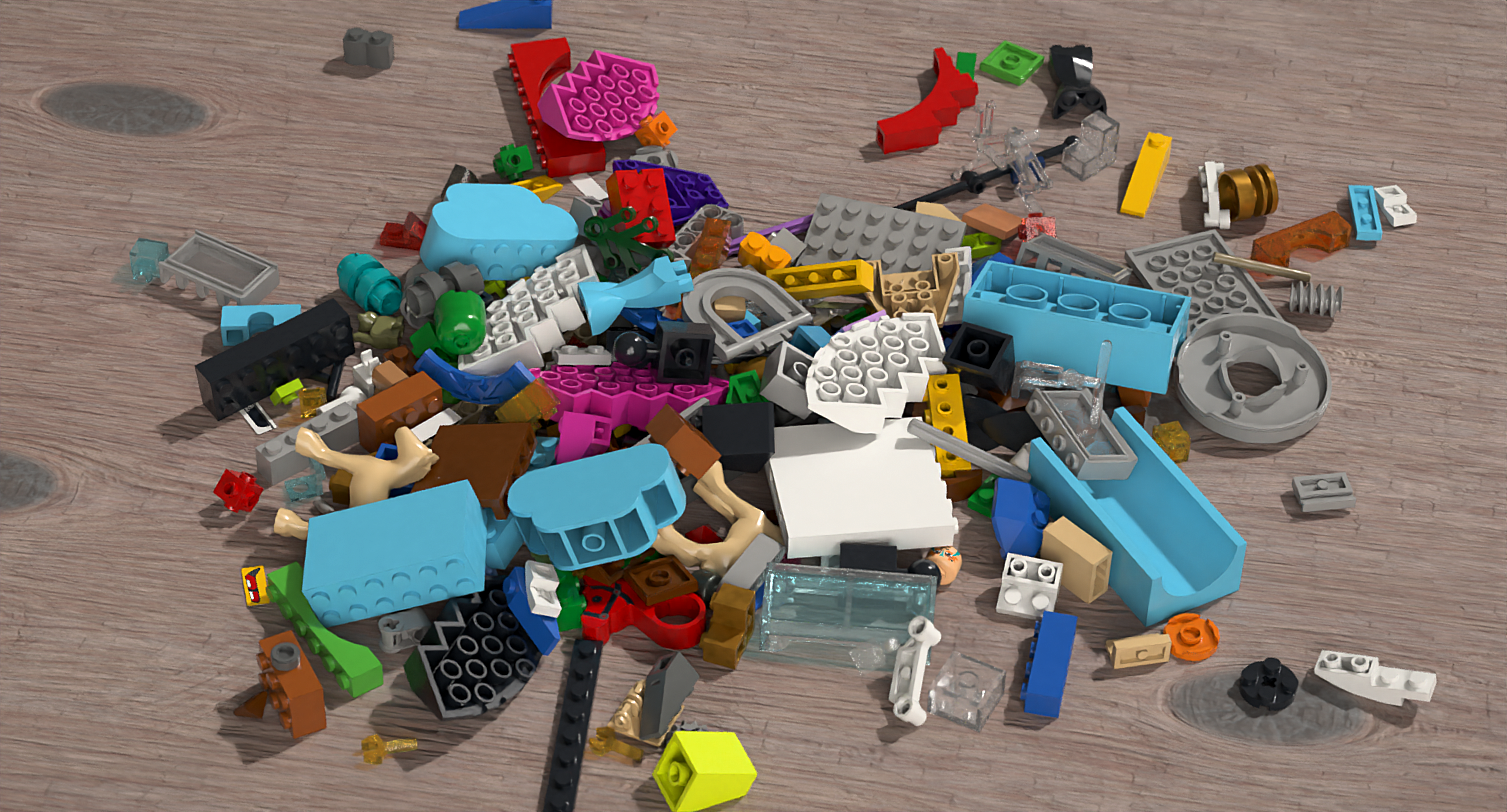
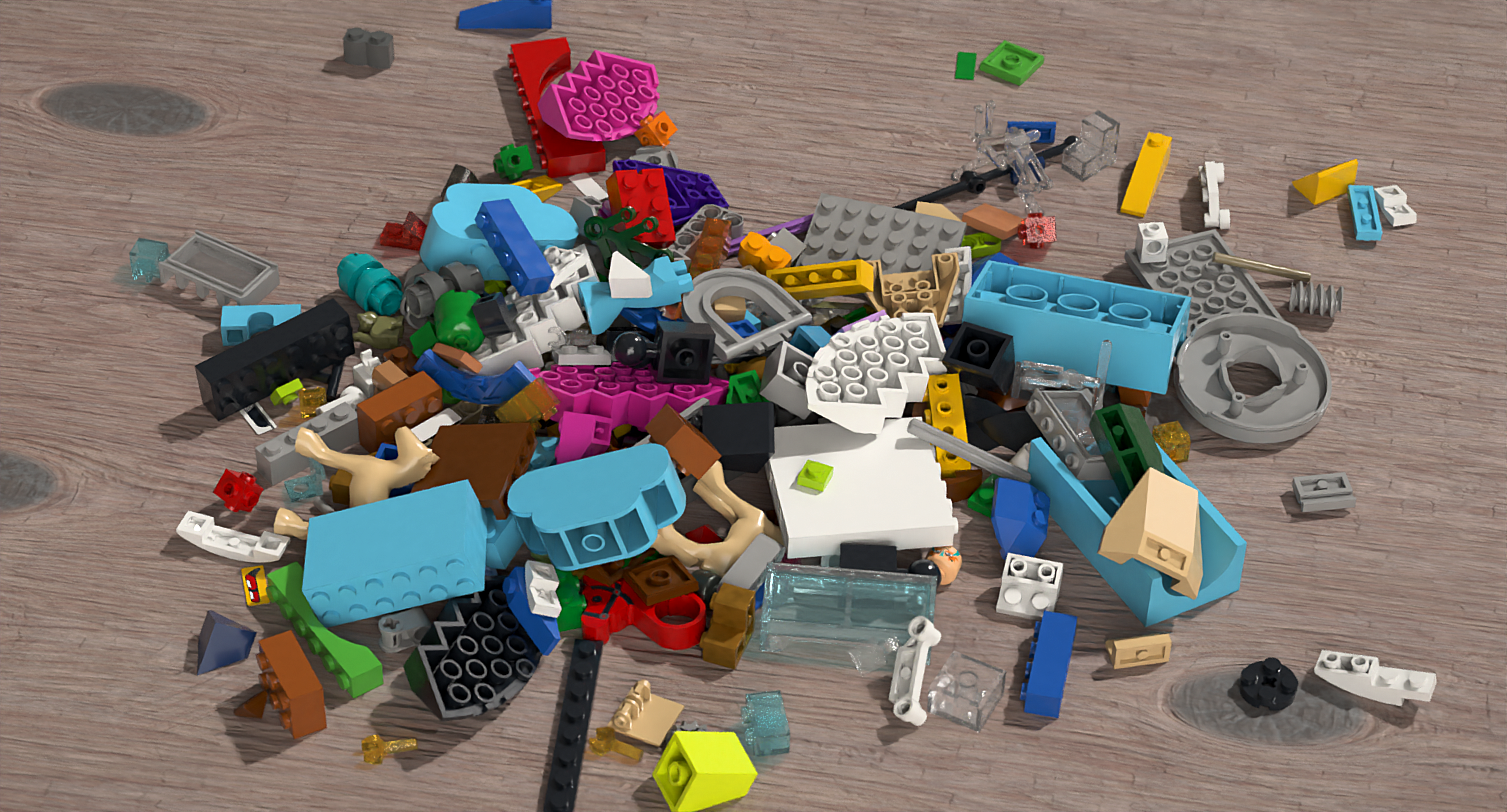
dark grey tile [271,642,301,671] -> none
dark grey slope [639,651,700,741] -> none
red arch [876,47,979,154] -> none
light grey window [1014,232,1133,285] -> none
tan brick [1040,516,1112,604] -> none
black hips [1048,44,1107,119] -> none
orange tile [1163,613,1220,661] -> none
pearl gold wheel [1218,163,1279,222] -> none
clear orange arch [1250,210,1353,276] -> none
none -> white slope [176,511,290,563]
none -> dark blue slope [197,610,257,675]
none -> nougat tile [432,343,483,374]
none -> black brick [472,292,518,339]
none -> blue brick [474,199,555,297]
none -> white tile [543,246,589,290]
none -> clear plate [548,327,596,348]
none -> white slope [608,251,653,298]
none -> clear light blue brick [741,690,790,757]
none -> lime plate [797,460,834,492]
none -> blue slope [1005,121,1056,143]
none -> dark green wedge [1089,403,1165,502]
none -> tan wedge [1097,467,1203,600]
none -> white brick [1135,222,1168,263]
none -> yellow slope [1292,159,1358,205]

